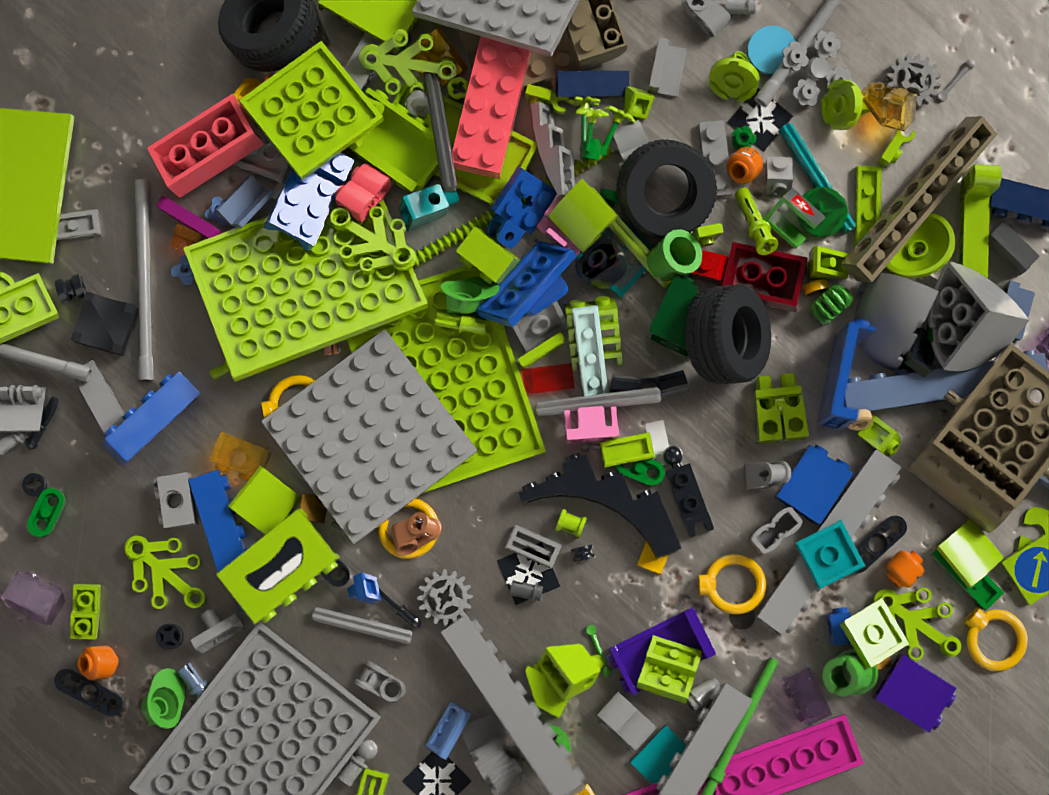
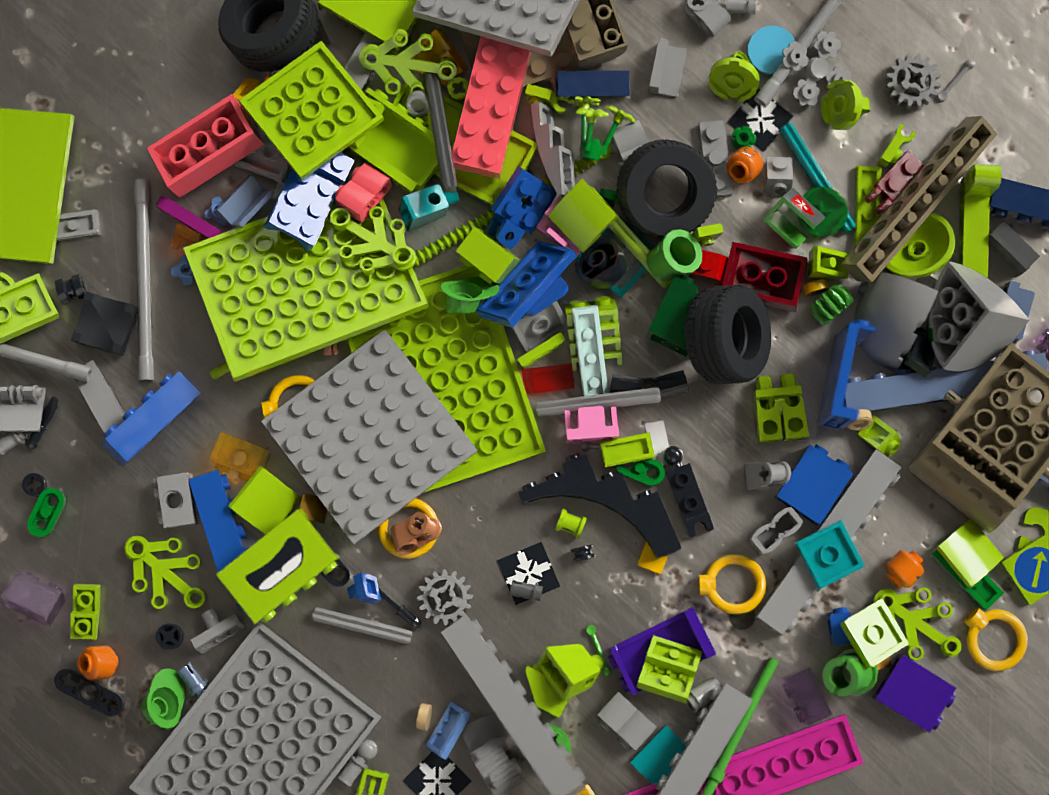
light grey piece [354,660,406,702] -> none
lime axle [435,312,487,336] -> none
light grey tile [505,525,562,569] -> none
lime slope [624,86,655,120] -> none
lime pin [734,188,778,255] -> none
black beam [853,515,907,573] -> none
clear yellow slope [861,82,917,132] -> none
none -> tan tile [416,703,432,731]
none -> hinge [864,150,924,215]

